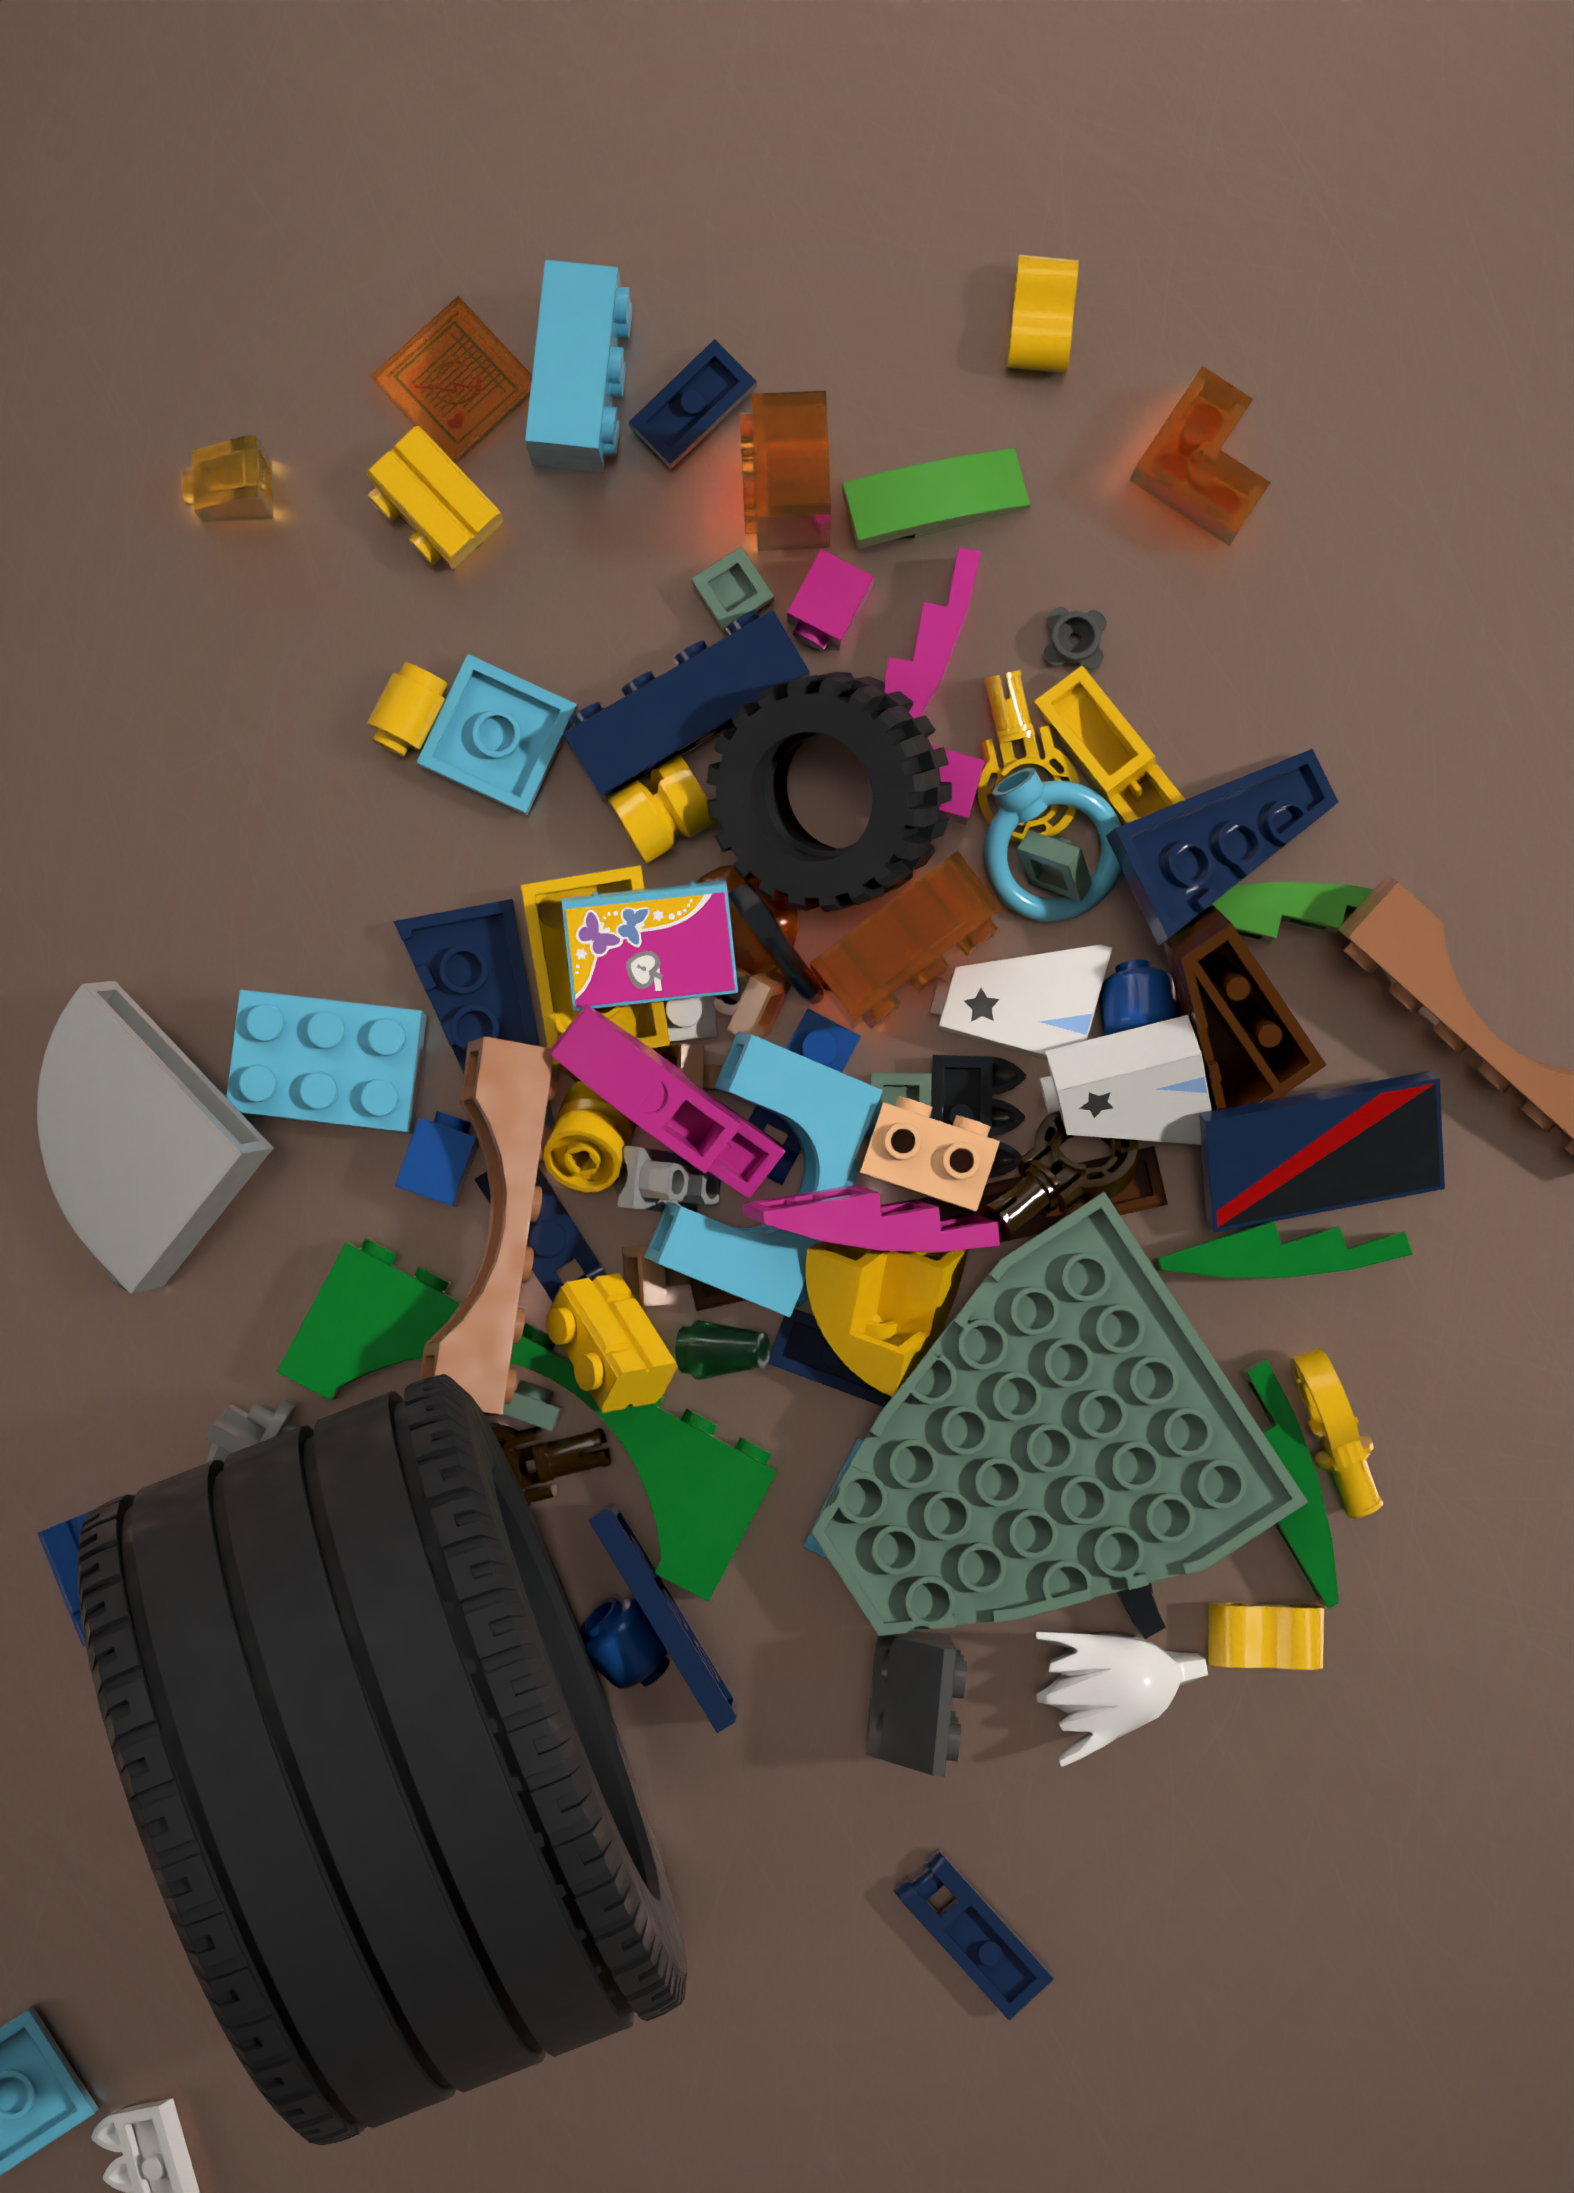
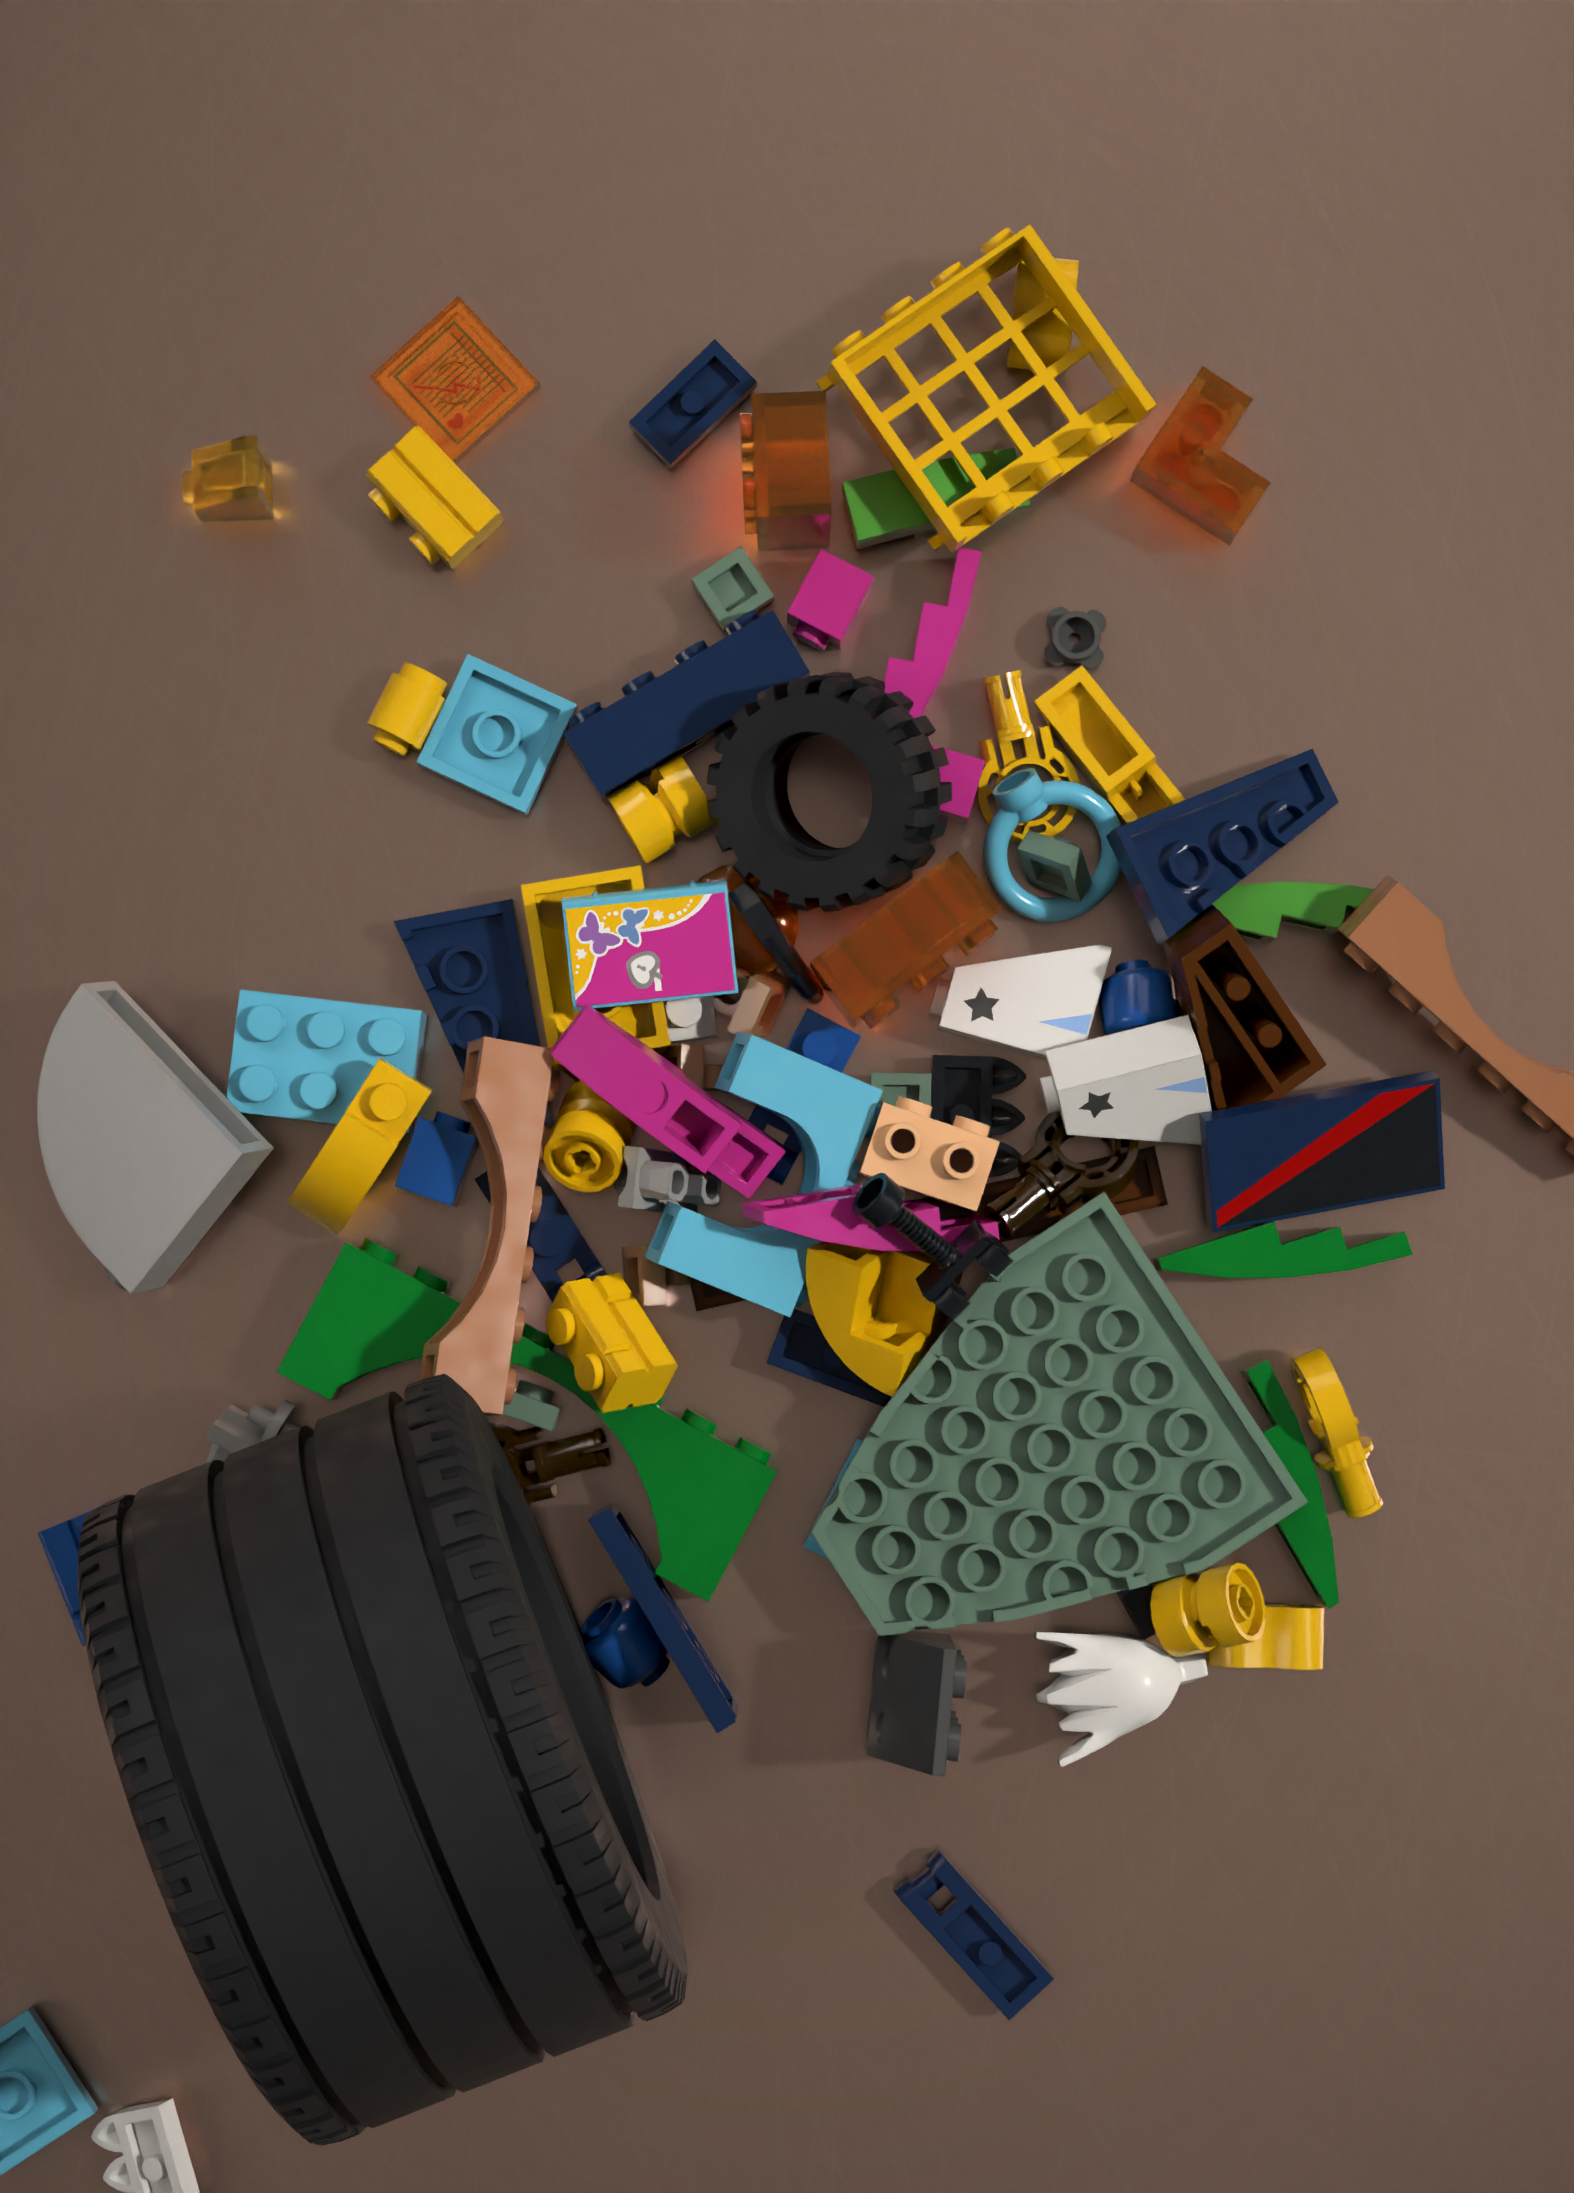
medium azure brick [525,260,632,473] -> none
clear green cone [675,1320,770,1380] -> none
none -> yellow arch [285,1057,432,1236]
none -> yellow window [816,224,1157,553]
none -> black bar [852,1173,1014,1319]
none -> yellow wheel [1150,1562,1266,1657]

